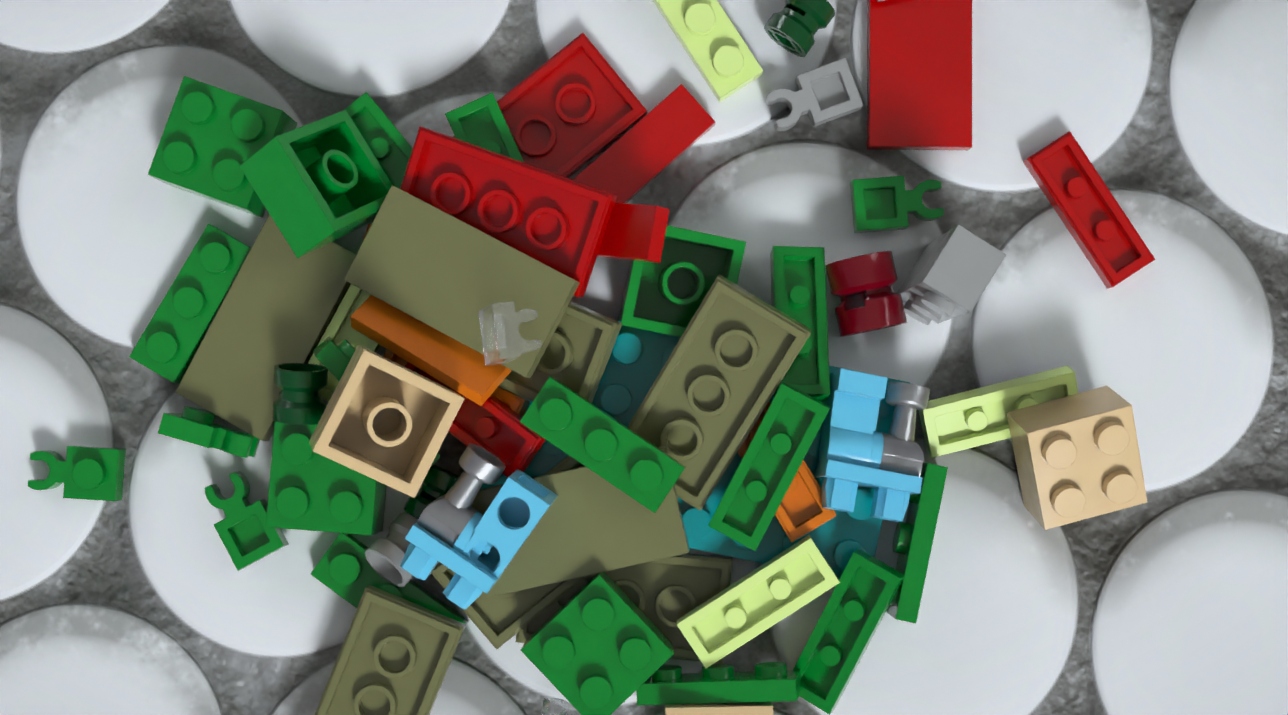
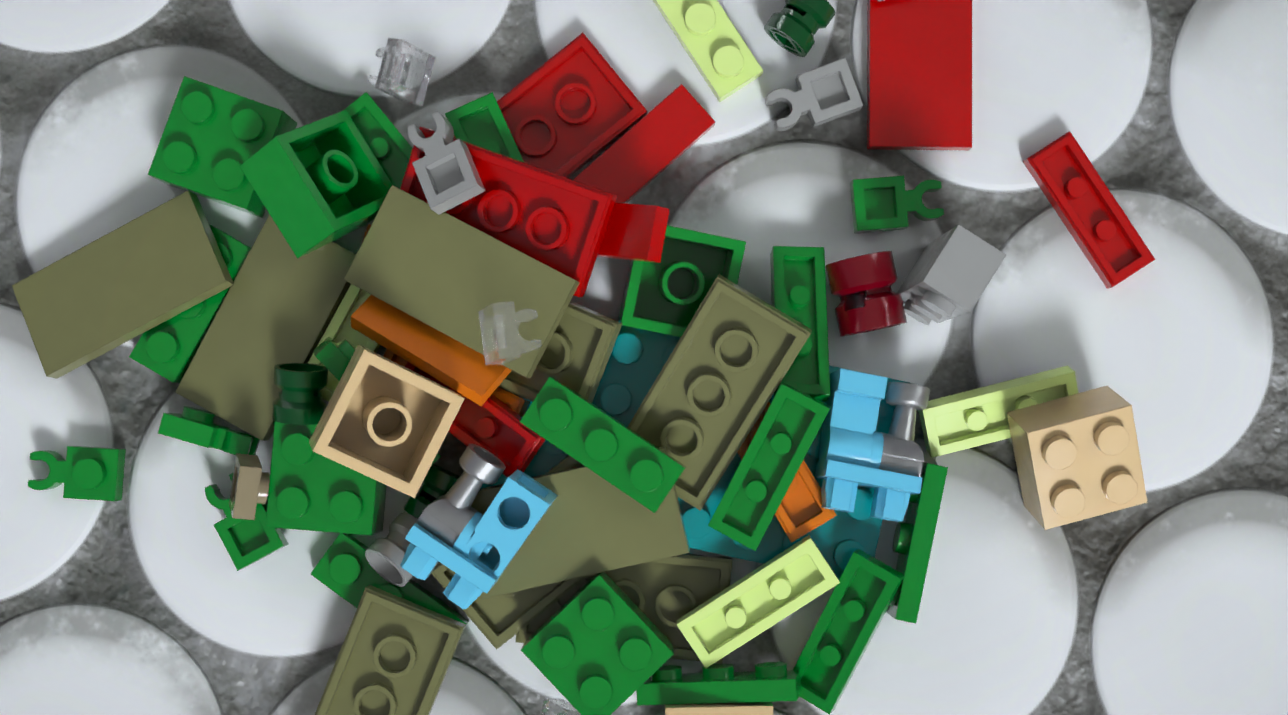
none -> olive tile [12,190,234,379]
none -> dark tan plate [229,453,270,520]
none -> clear tile [368,38,436,106]
none -> light grey plate [408,111,486,215]

